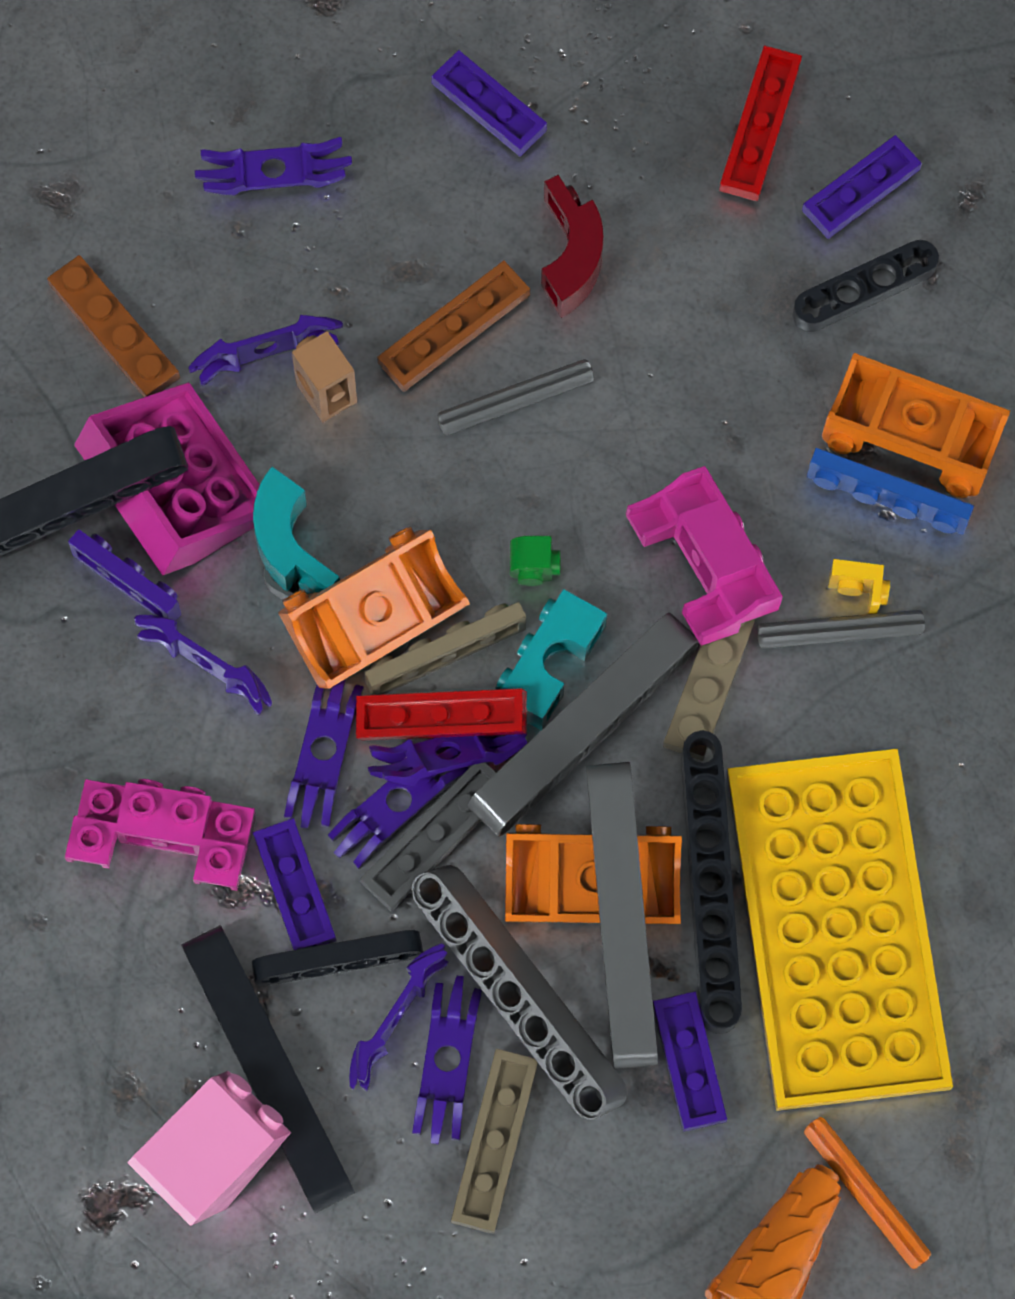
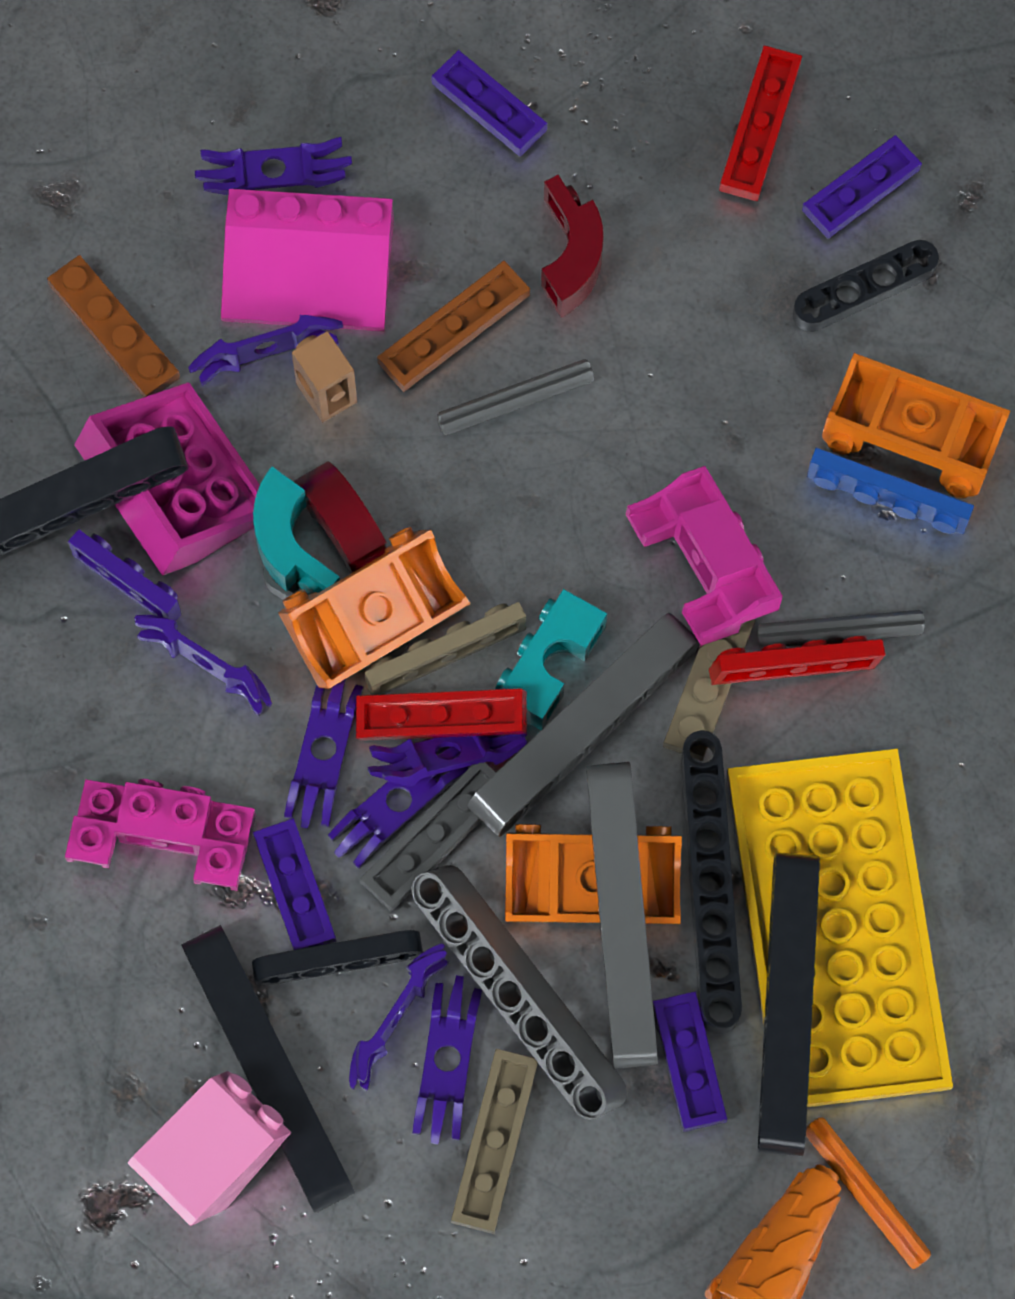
green plate [509,536,561,586] -> none
yellow bracket [828,559,890,614] -> none
none -> dark pink slope [221,189,394,332]
none -> dark red arch [293,461,387,574]
none -> red plate [709,636,886,685]
none -> black beam [758,852,820,1156]

